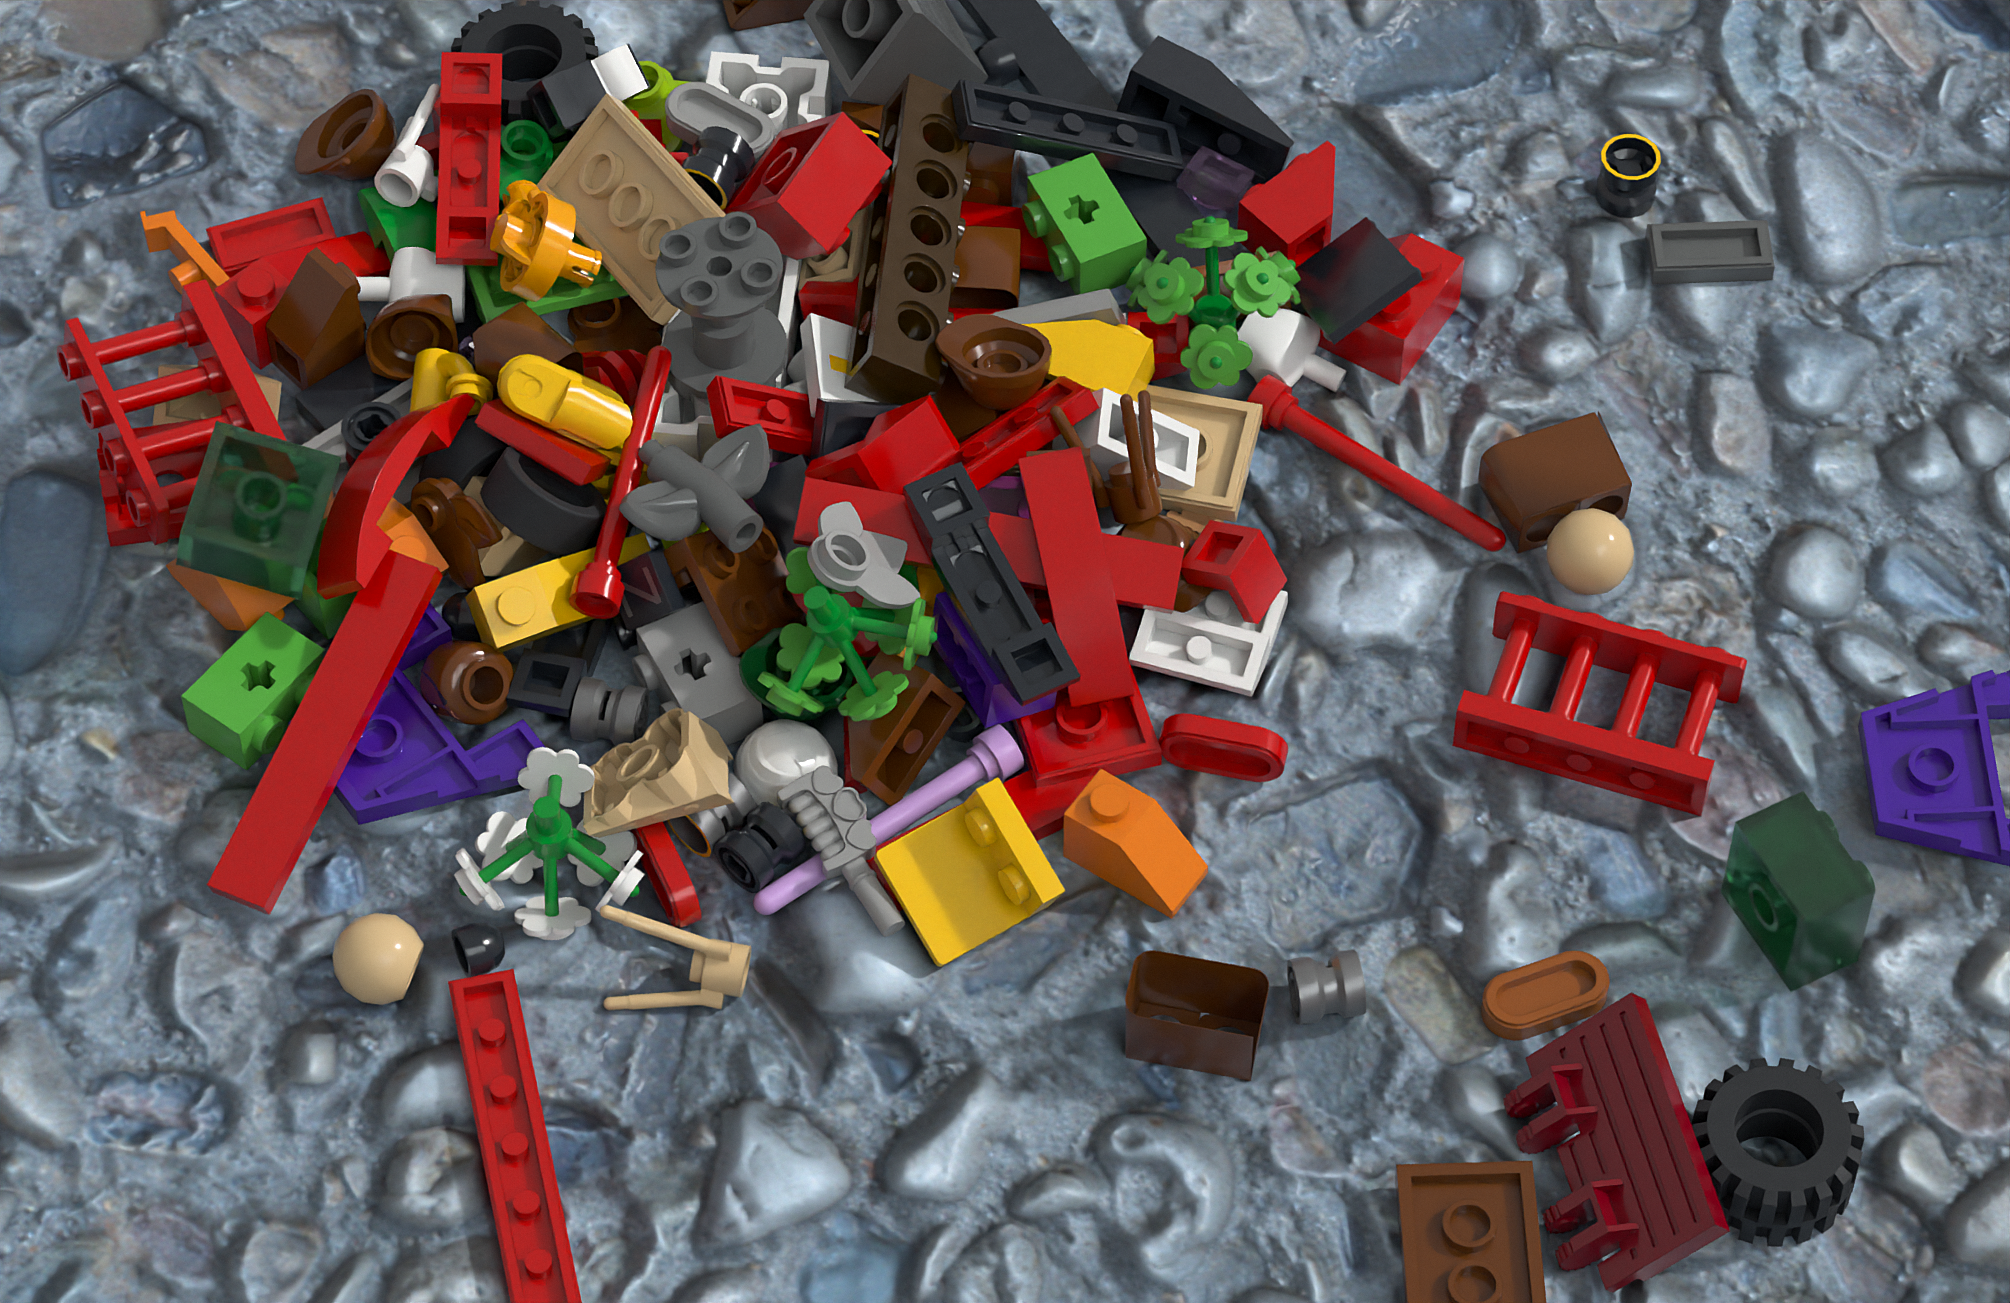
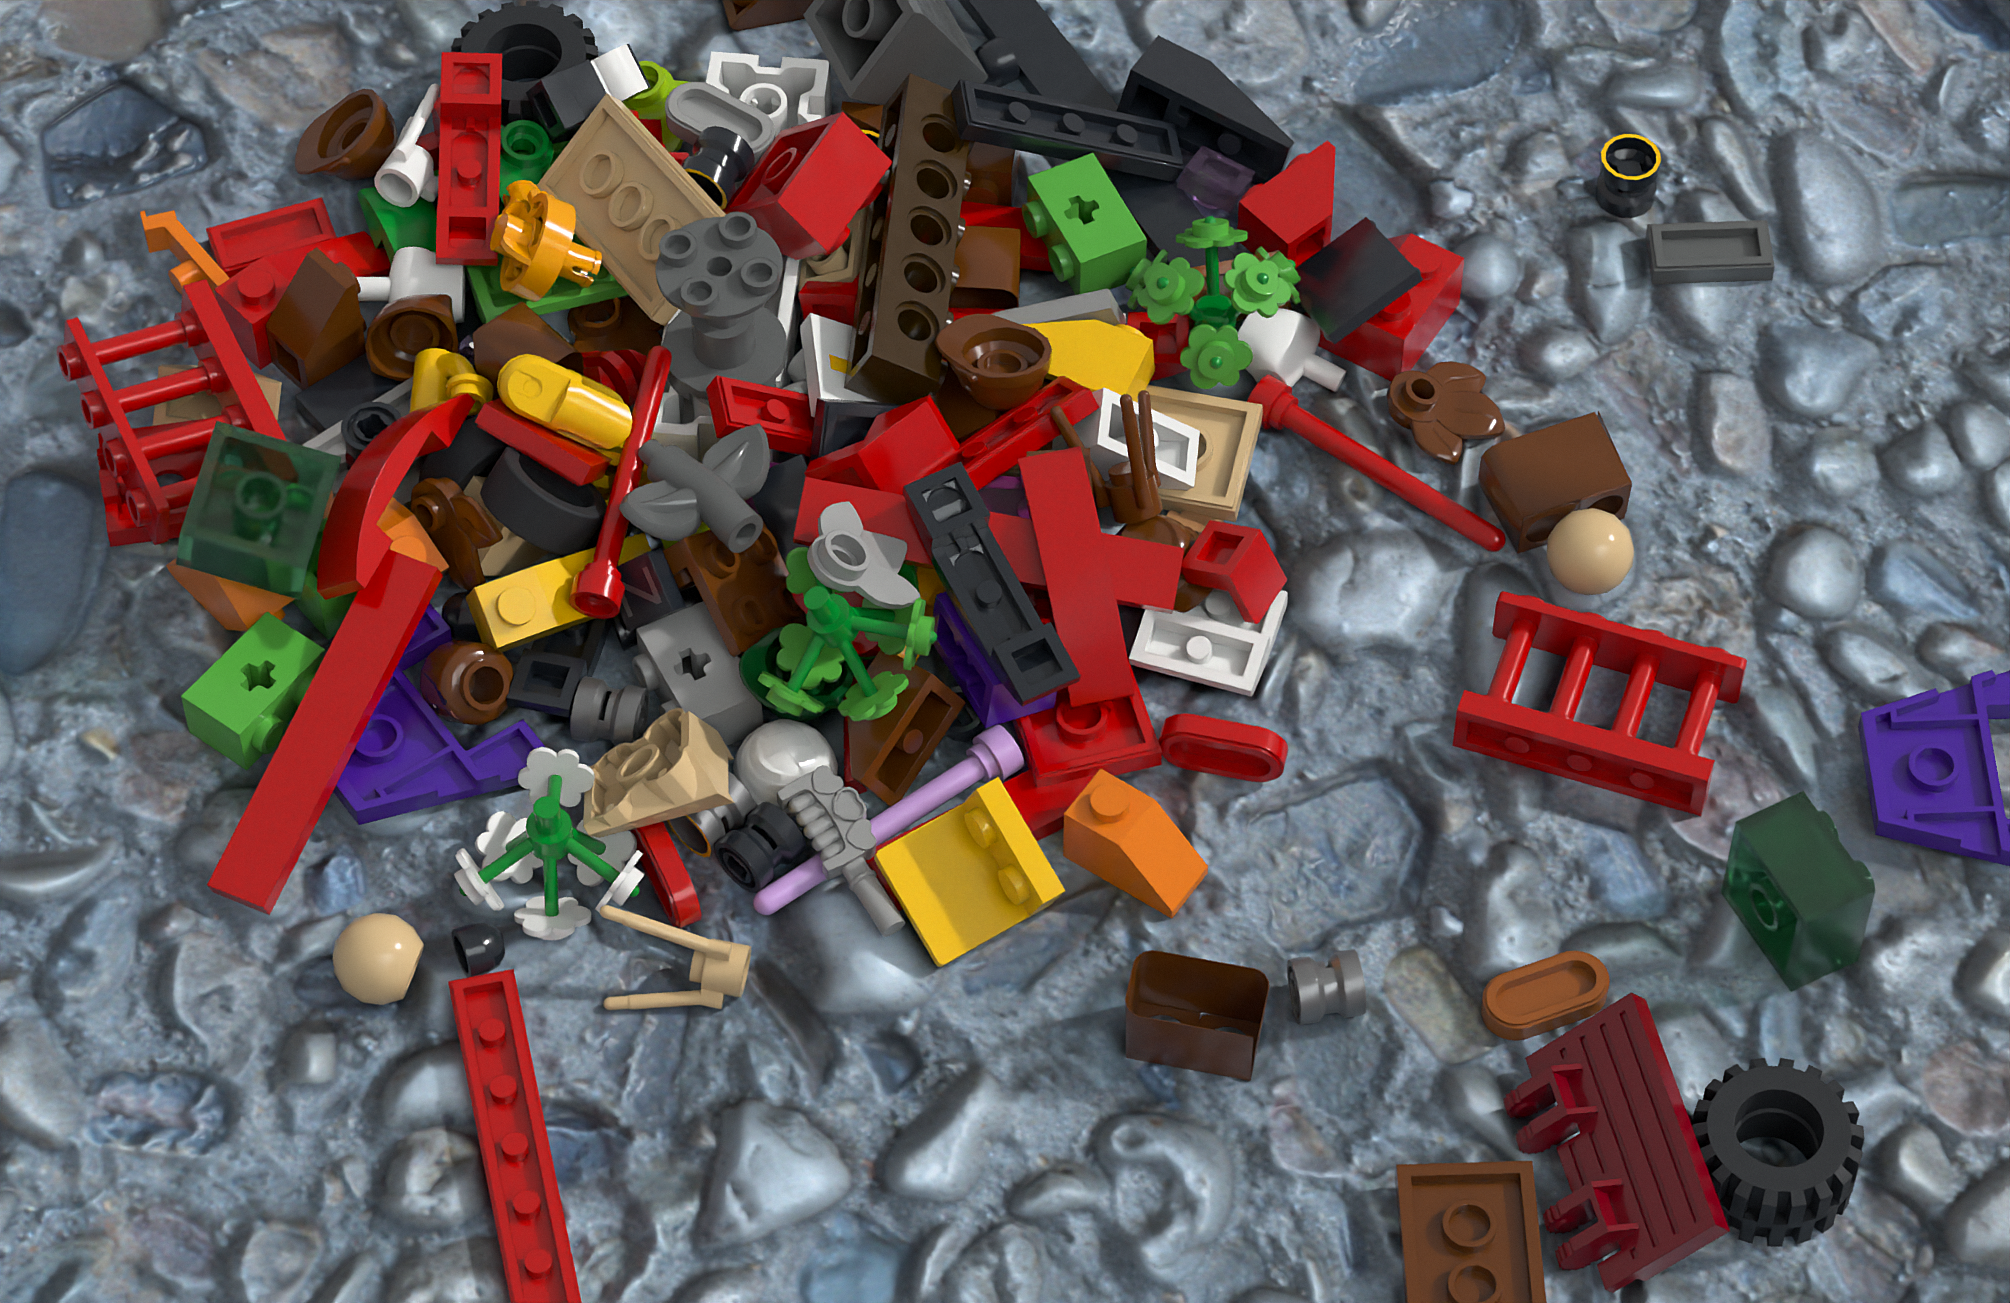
none -> reddish brown plate [1387,361,1505,465]

